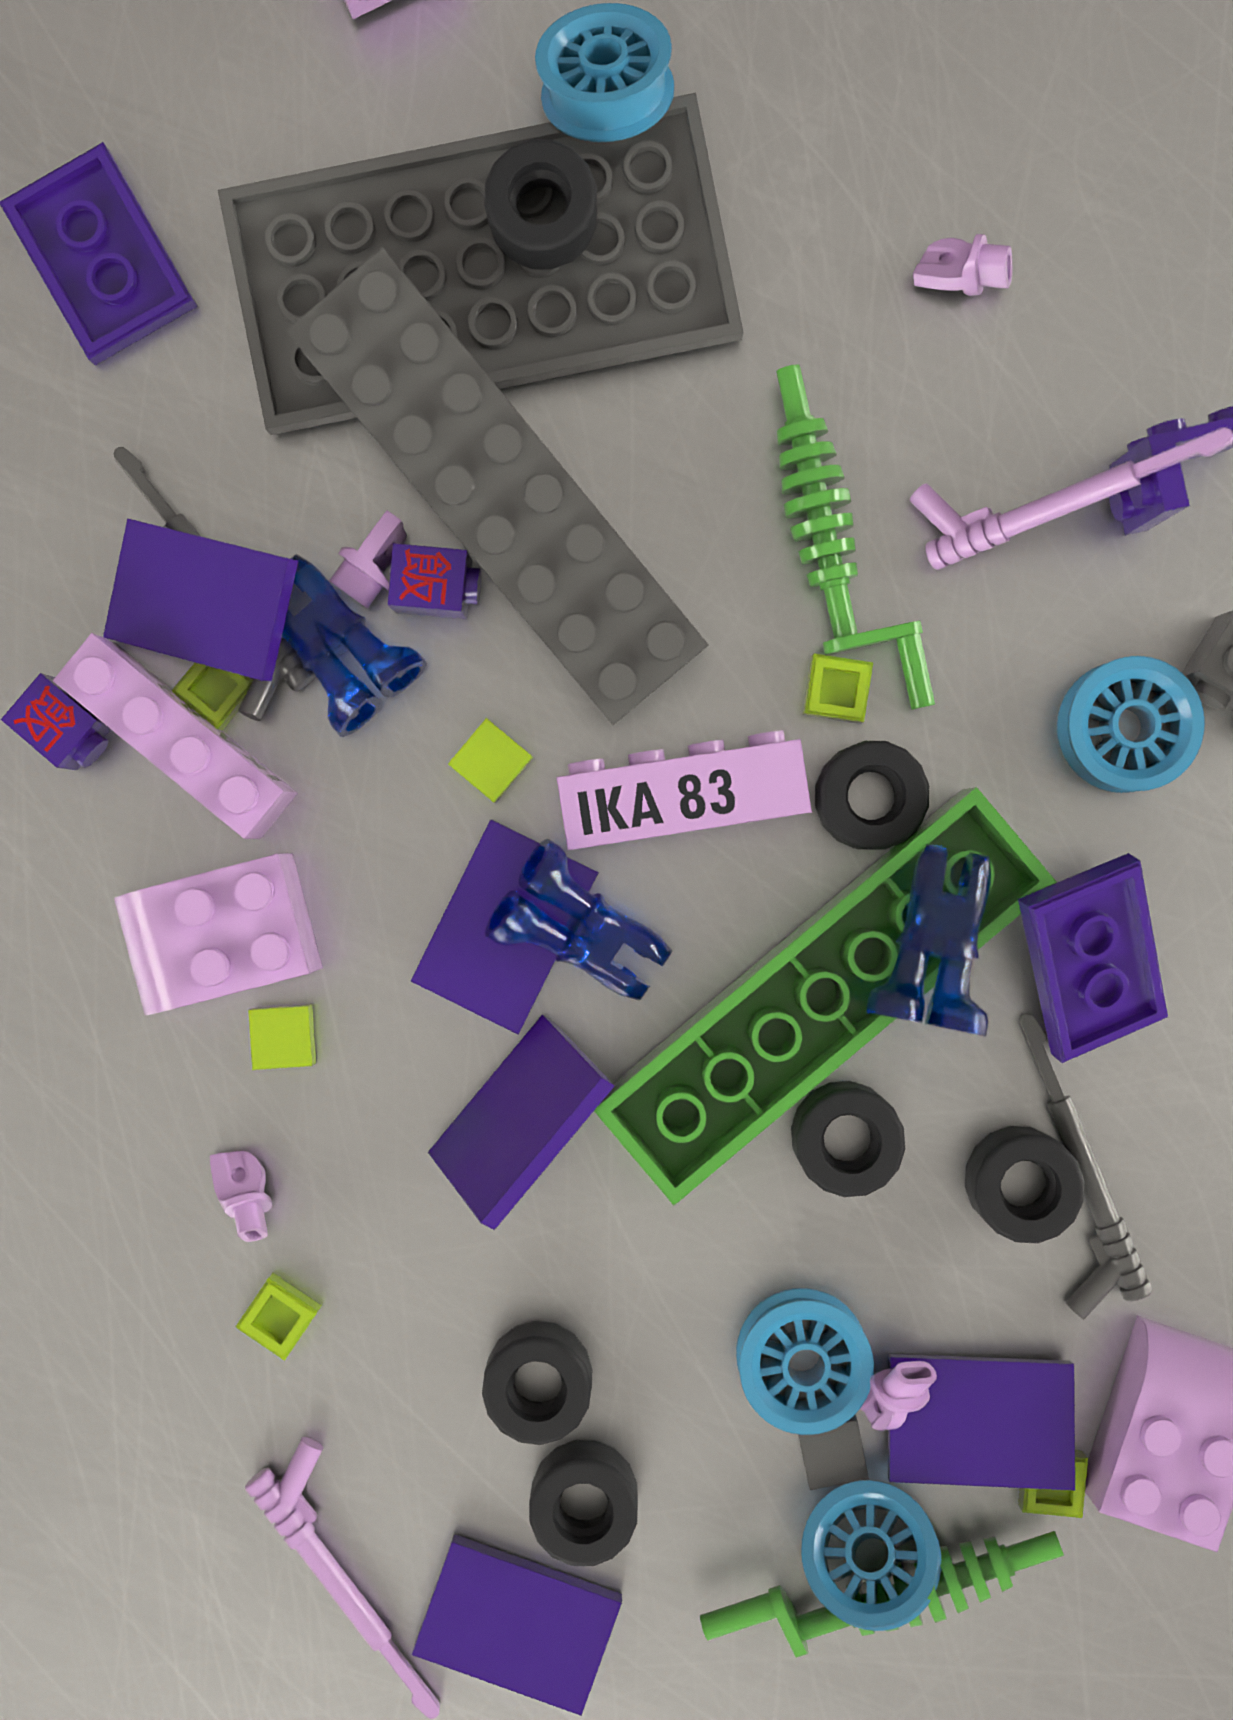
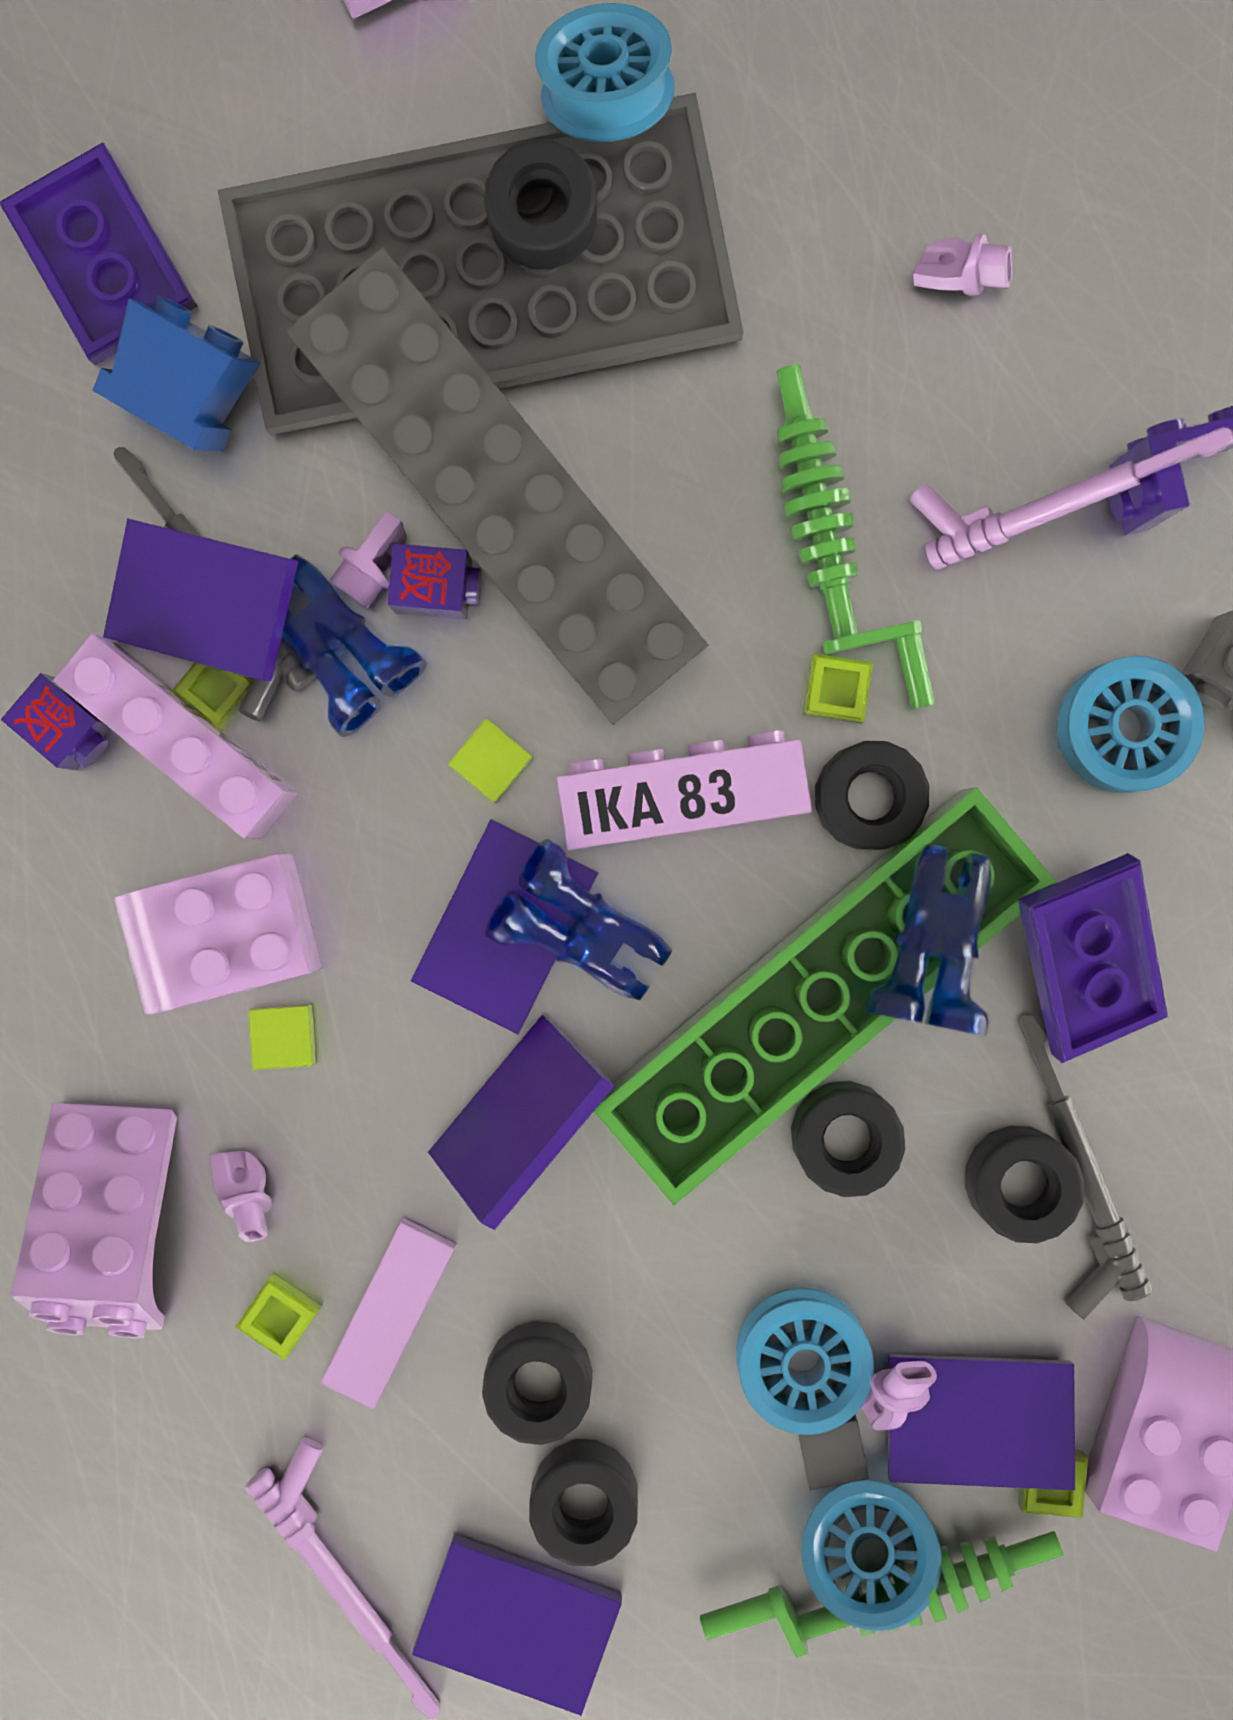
none -> lavender bracket [11,1103,177,1339]
none -> blue hips [92,296,261,451]
none -> lavender tile [320,1217,456,1410]

